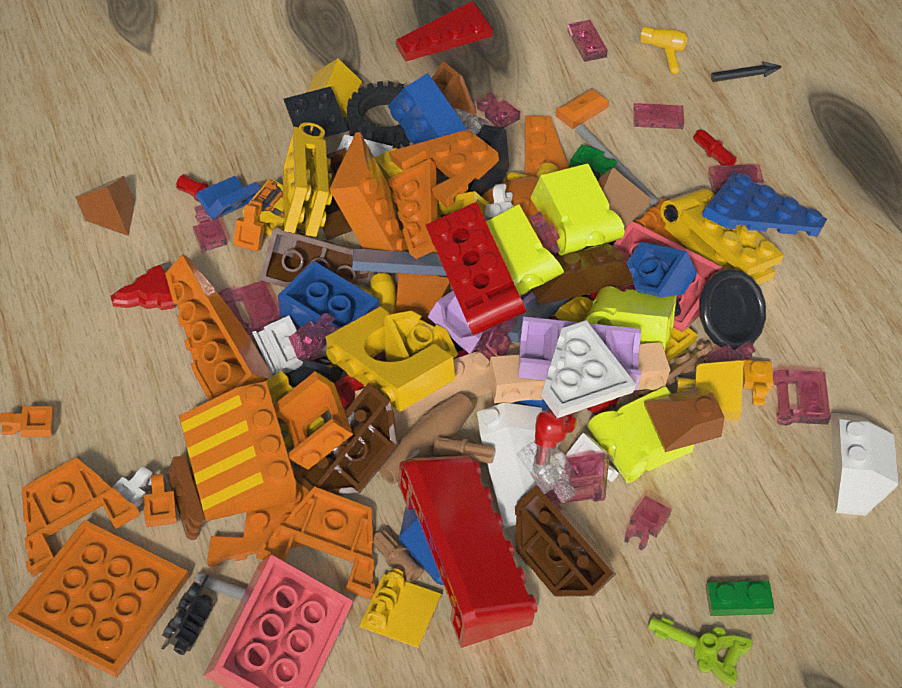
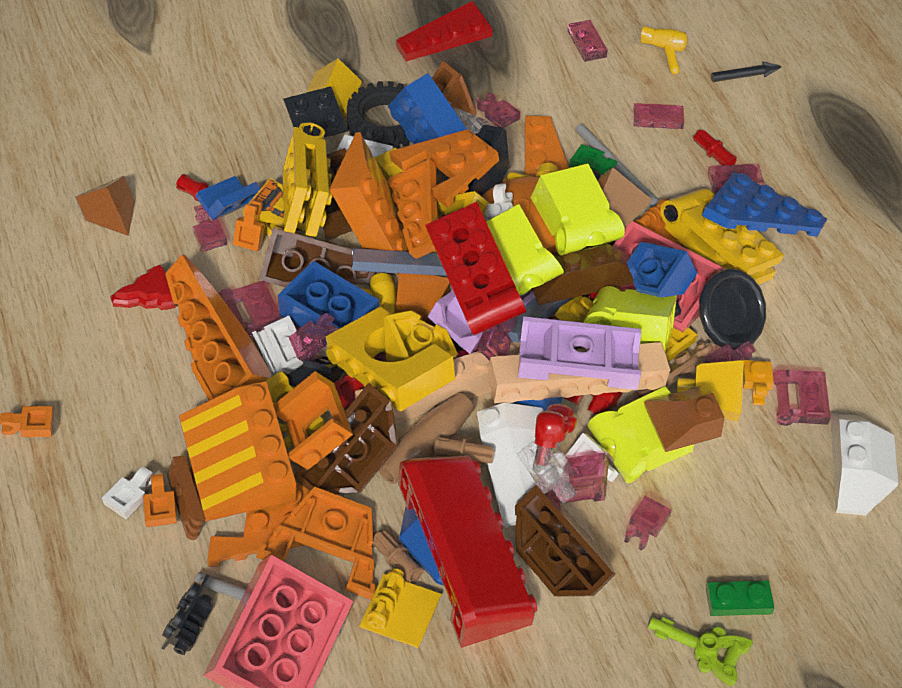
orange plate [8,520,189,678] -> none
orange wing [22,457,141,577] -> none
clear pink plate [530,211,560,255] -> none
white plate [541,320,636,418] -> none
orange piece [556,88,609,129] -> none

